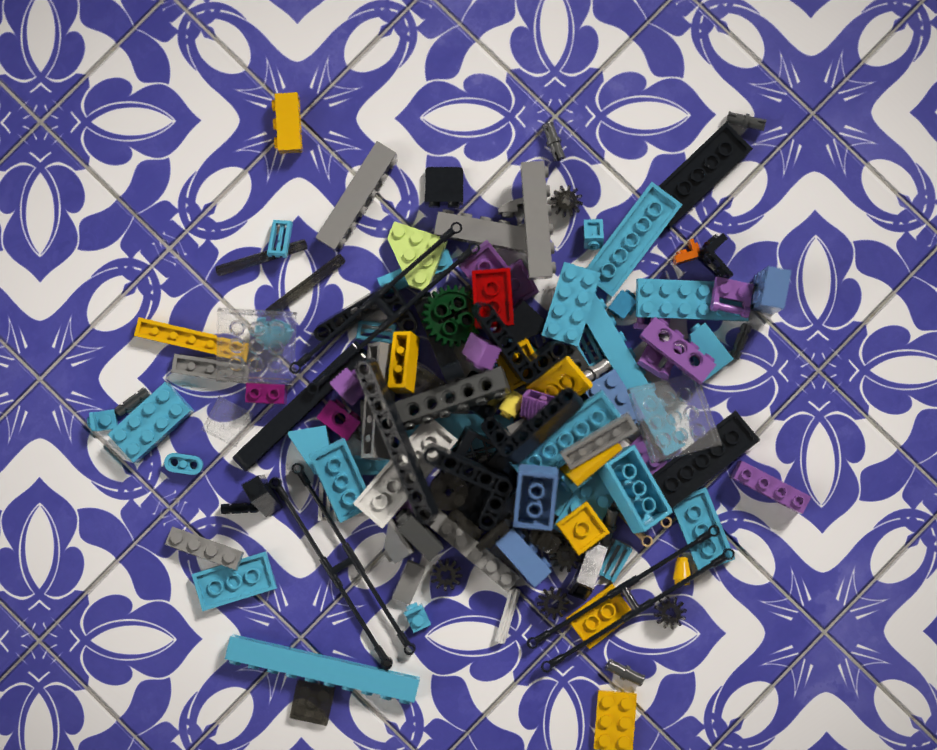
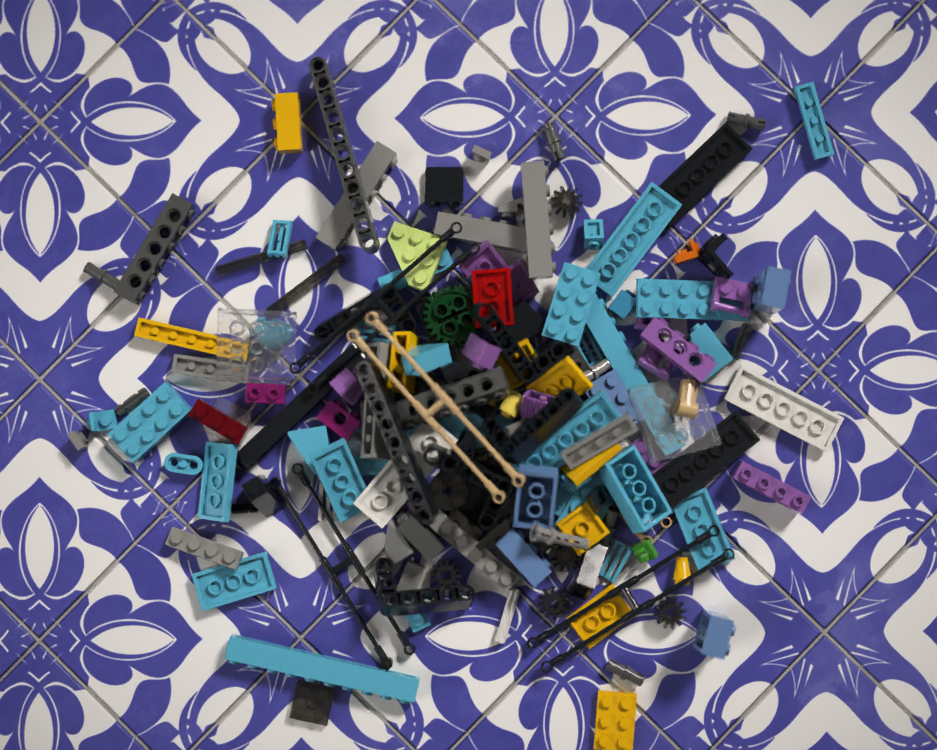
none -> light grey plate [67,431,89,451]
none -> dark grey pin [83,262,120,290]
none -> dark grey brick [113,193,196,305]
none -> dark red brick [188,399,251,445]
none -> medium azure plate [197,442,238,522]
none -> dark grey beam [309,56,380,254]
none -> tan bar [347,311,526,504]
none -> black beam [374,558,475,617]
none -> medium azure slope [401,343,452,376]
none -> light grey plate [471,145,492,163]
none -> light grey pin [530,524,589,550]
none -> black plate [585,485,611,513]
none -> bright green tile [631,539,658,564]
none -> tan piece [673,379,699,420]
none -> medium blue brick [693,609,736,660]
none -> white plate [723,365,844,452]
none -> medium azure plate [794,82,834,161]

